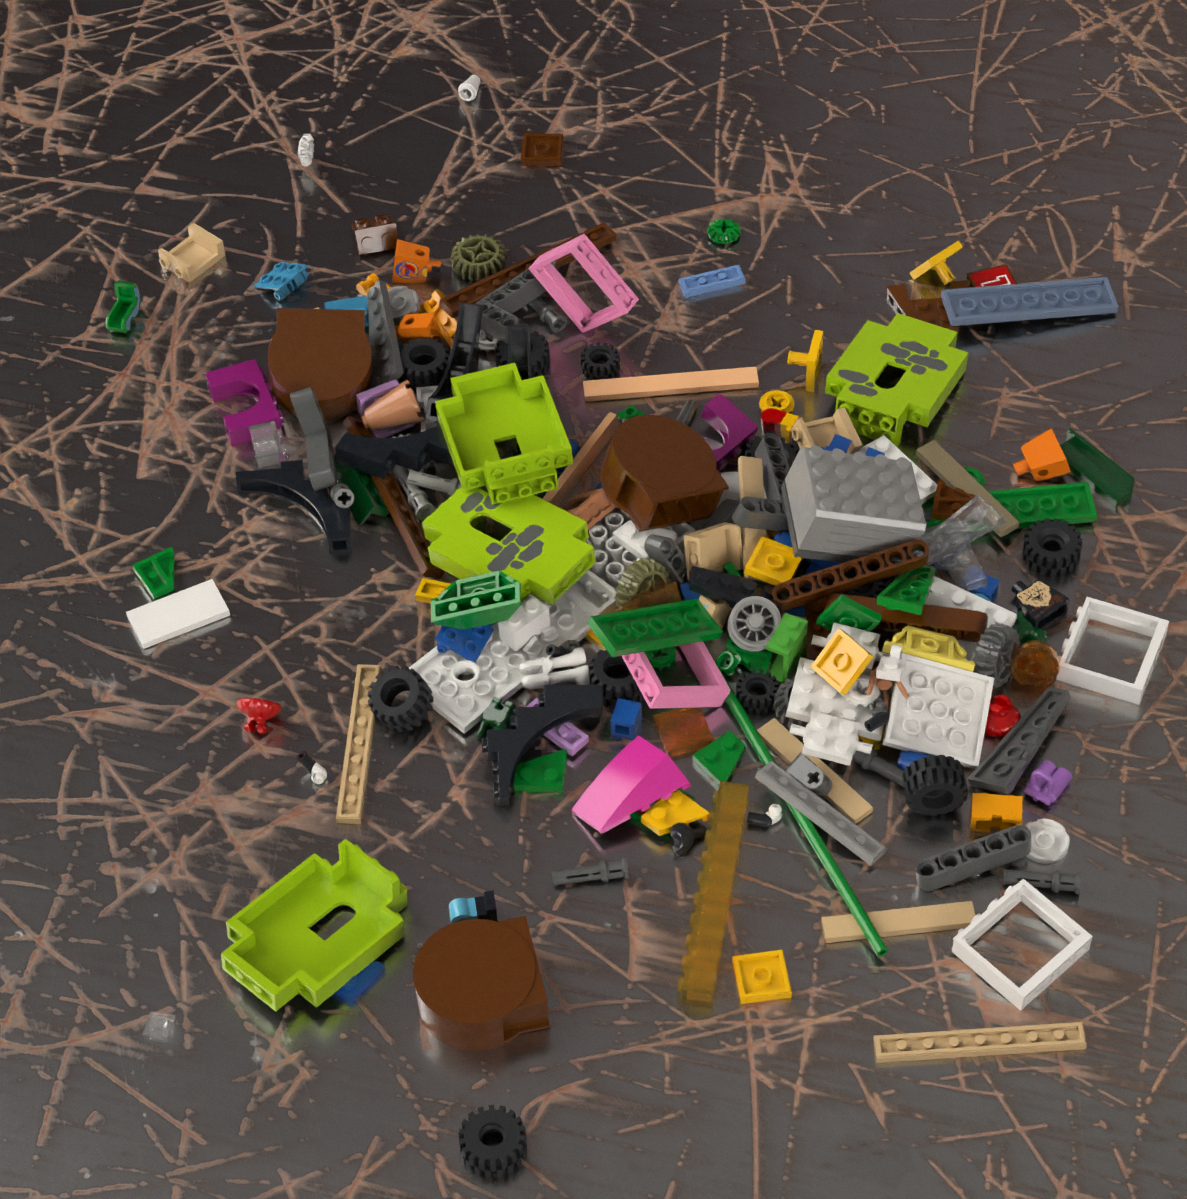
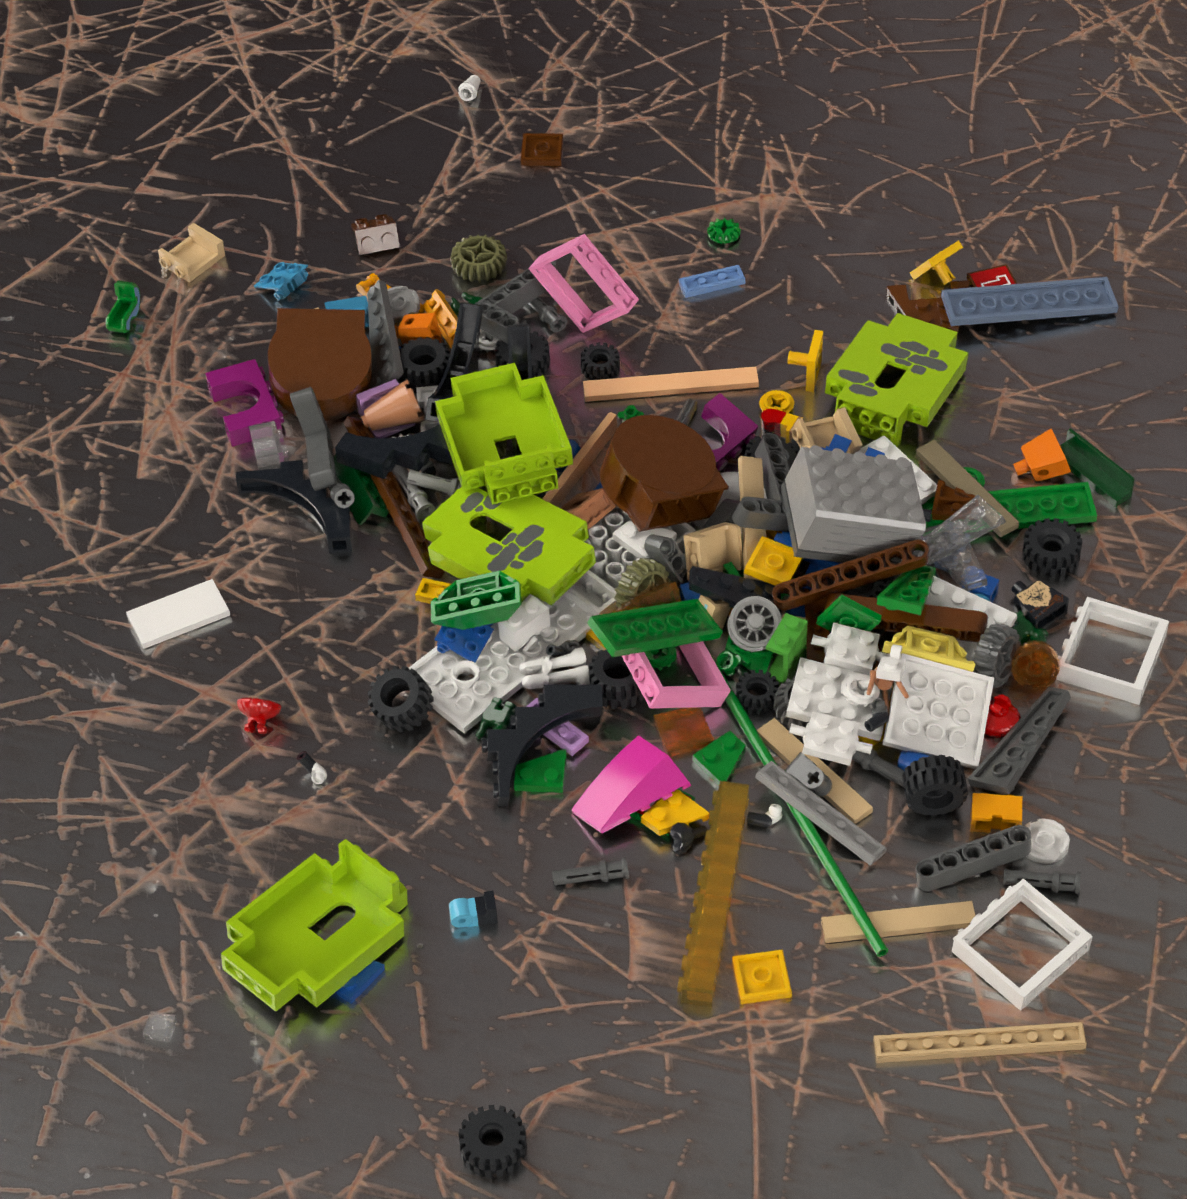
green wing [132,547,175,600] -> none
white gear [298,133,314,166] -> none
tan tile [336,664,382,824] -> none
orange torso [392,240,441,283] -> none
reddish brown brick [413,916,550,1051] -> none
reddish brown plate [439,222,617,318] -> none
blue brick [610,698,642,740] -> none
yellow tile [811,628,874,695] -> none
medium lavender piece [1024,760,1072,805] -> none

